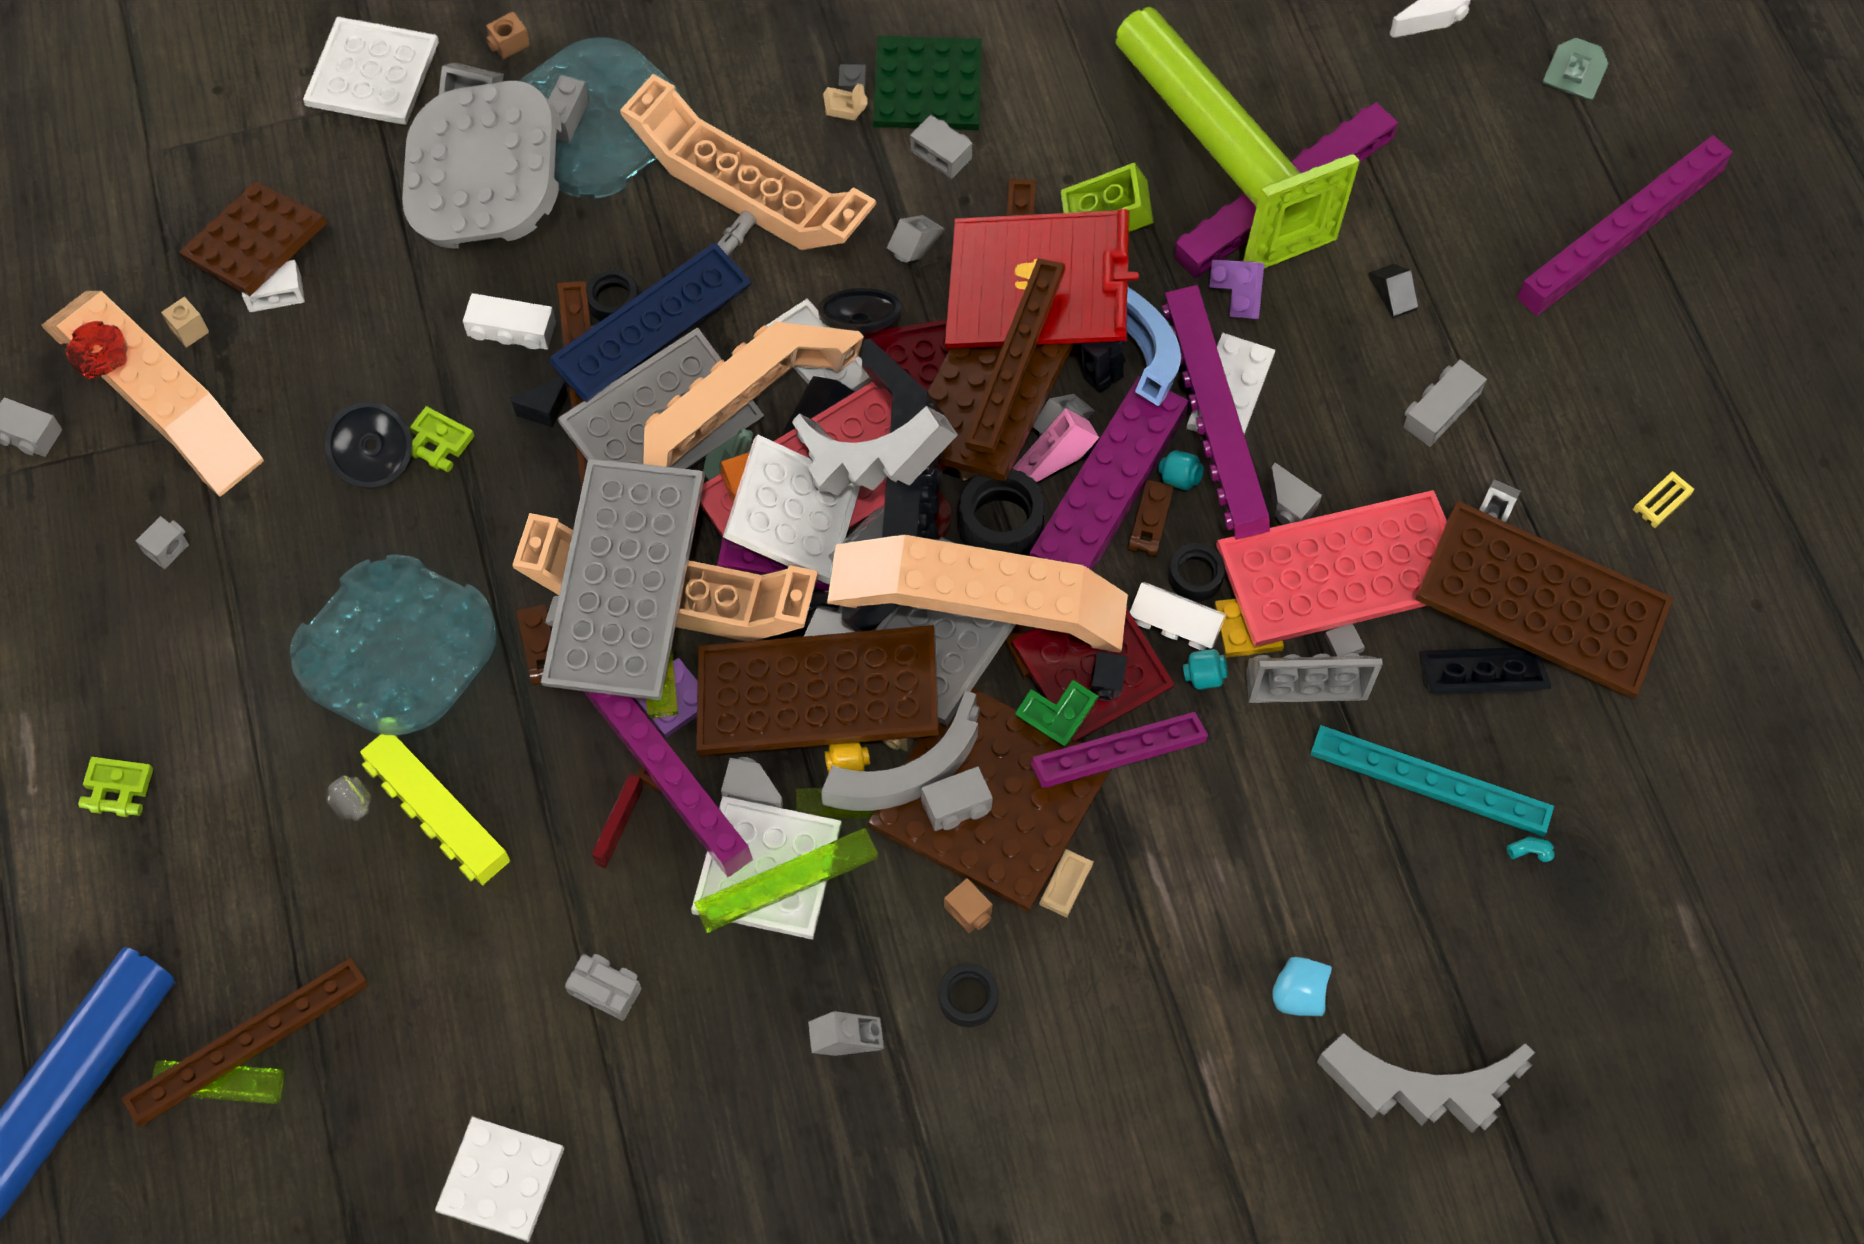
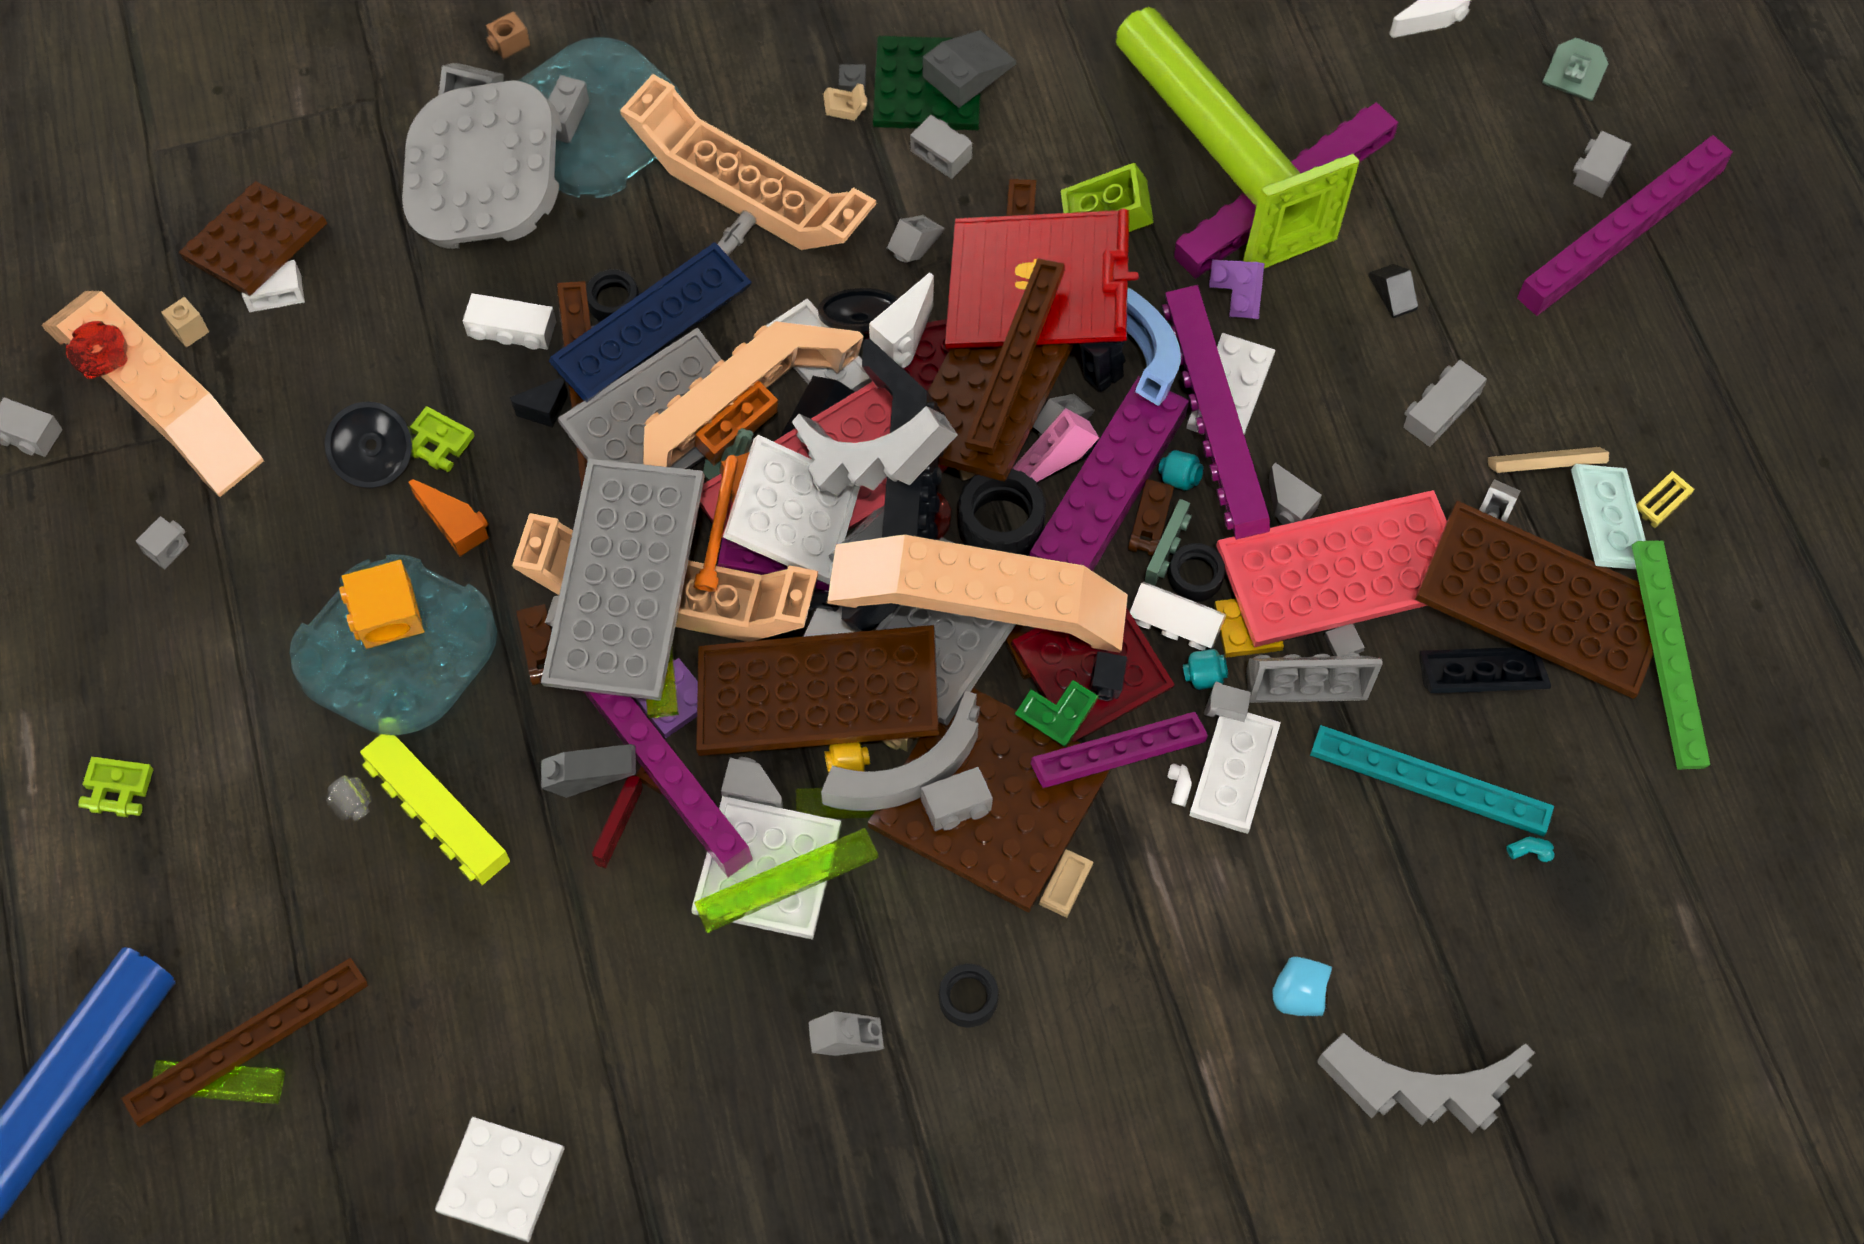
white plate [303,17,439,125] -> none
light grey brick [565,954,641,1021] -> none
medium nougat brick [944,878,993,934] -> none
none -> light orange brick [339,559,425,649]
none -> orange slope [408,479,489,556]
none -> dark grey slope [541,744,636,798]
none -> orange piece [693,455,738,592]
none -> orange brick [694,380,778,466]
none -> white slope [869,272,934,368]
none -> dark grey slope [923,30,1017,108]
none -> sand green plate [1144,499,1192,586]
none -> white arm [1167,763,1192,807]
none -> white plate [1189,713,1281,834]
none -> light grey tile [1204,682,1251,722]
none -> tan tile [1488,447,1609,473]
none -> light aqua tile [1571,464,1646,569]
none -> light grey brick [1573,131,1631,198]
none -> bright green plate [1631,541,1710,770]

